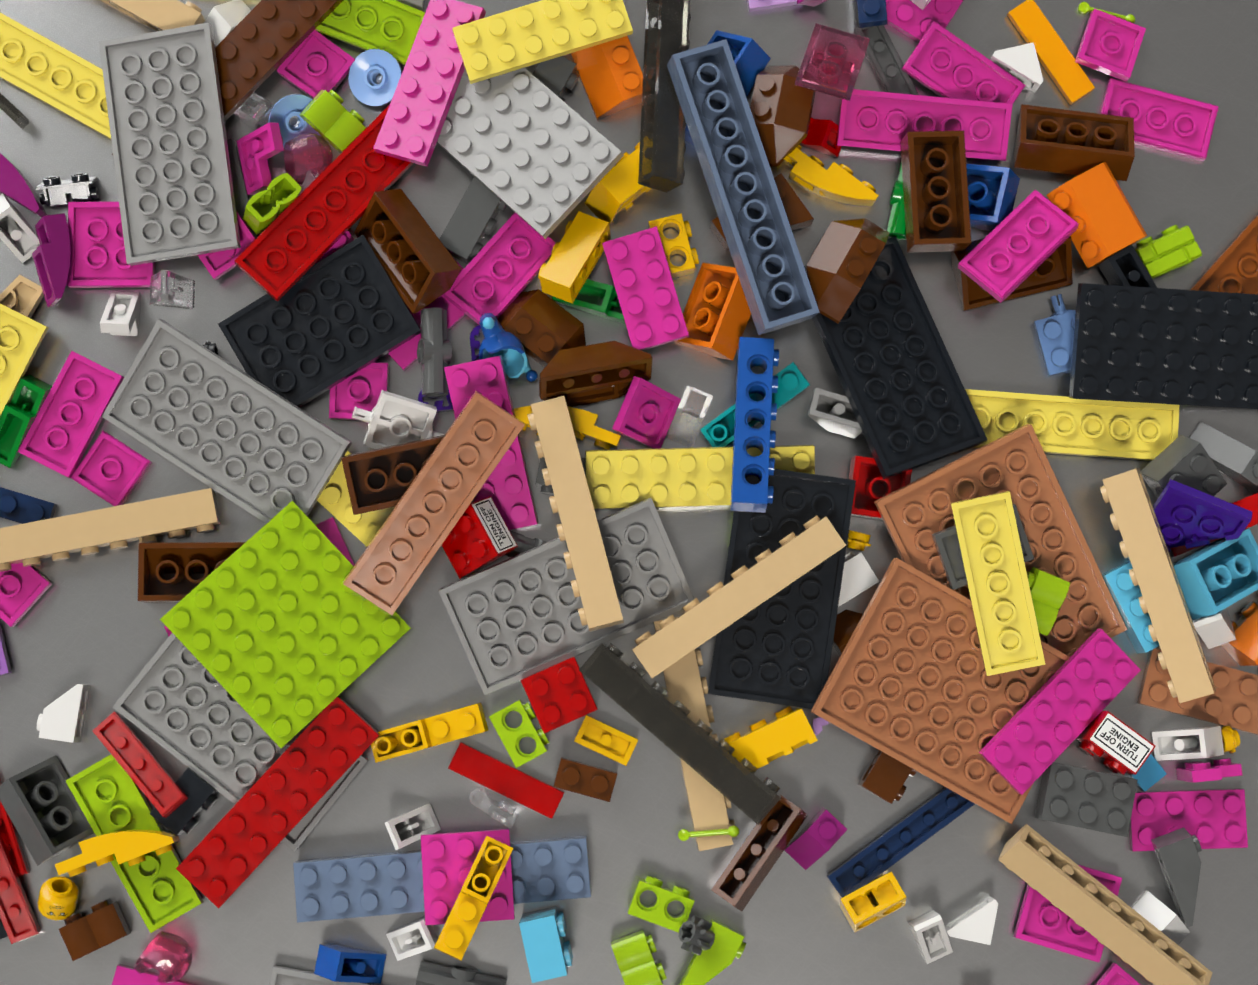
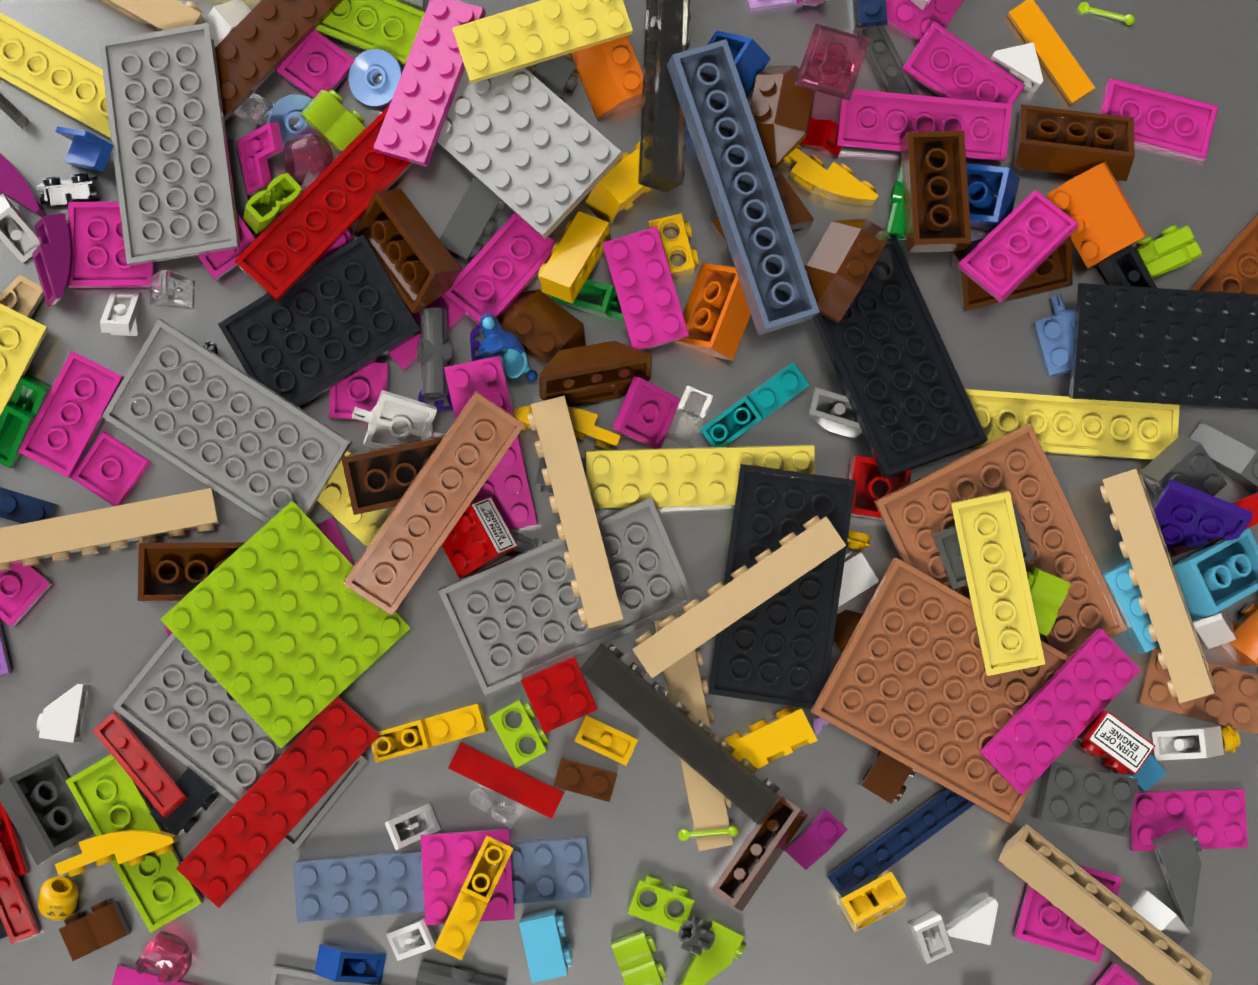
blue brick [730,337,779,513] -> none
dark pink plate [1075,8,1146,82] -> none
dark pink plate [1176,758,1243,783] -> none
none -> blue panel [55,126,114,172]

